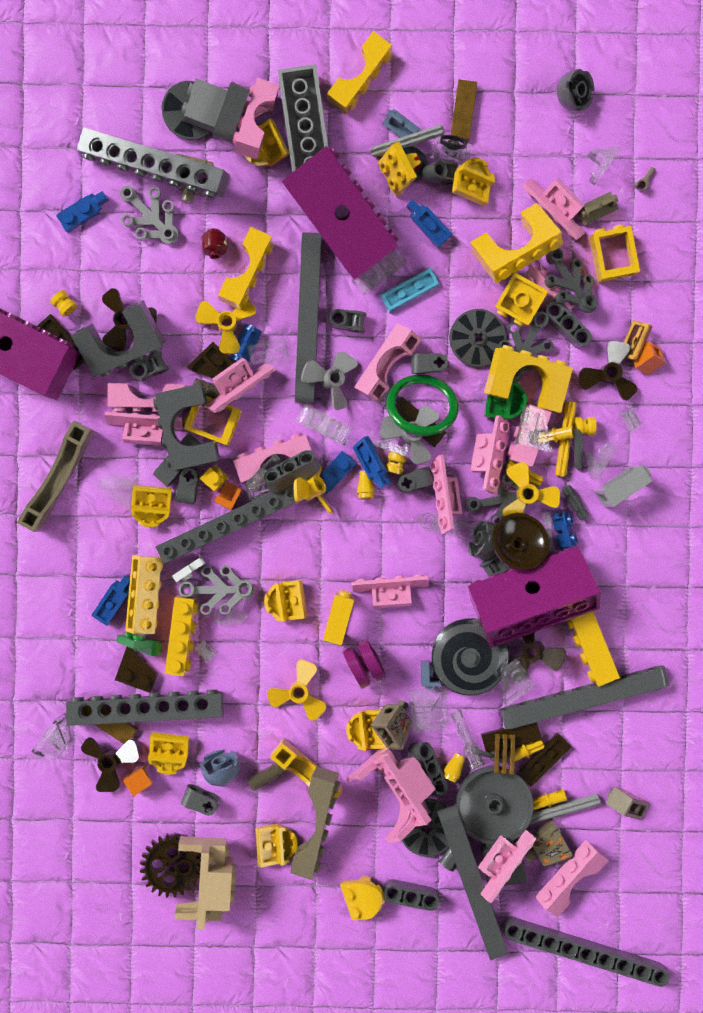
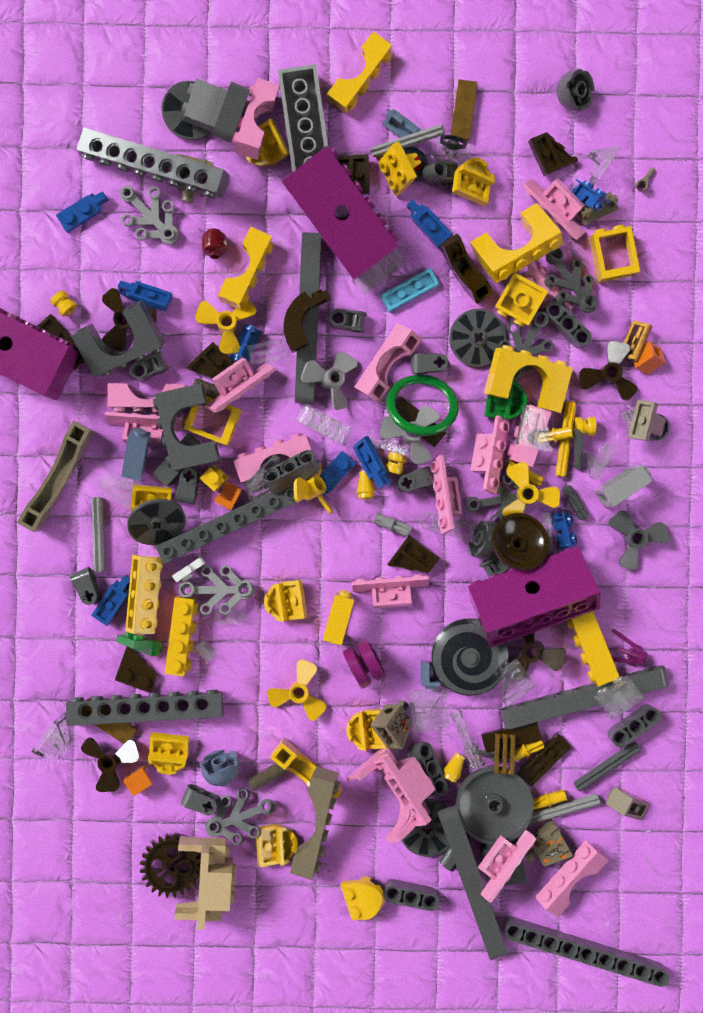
none -> dark grey piece [70,566,102,605]
none -> light grey axle [91,497,105,572]
none -> blue hinge [118,280,173,312]
none -> sand blue brick [121,428,151,481]
none -> dark grey piece [127,499,186,545]
none -> dark grey plant [205,789,276,845]
none -> dark brown arch [284,289,330,353]
none -> dark brown wing [337,154,370,195]
none -> light grey axle [373,512,412,536]
none -> dark brown wing [387,534,440,573]
none -> dark brown arch [441,234,493,304]
none -> dark brown wing [528,132,578,176]
none -> blue hinge [572,179,611,211]
none -> dark grey axle [574,742,641,792]
none -> clear brick [594,676,644,720]
none -> dark grey piece [608,510,670,570]
none -> dark grey beam [608,704,661,747]
none -> magenta plant [611,629,647,666]
none -> dark tan piece [628,400,669,442]

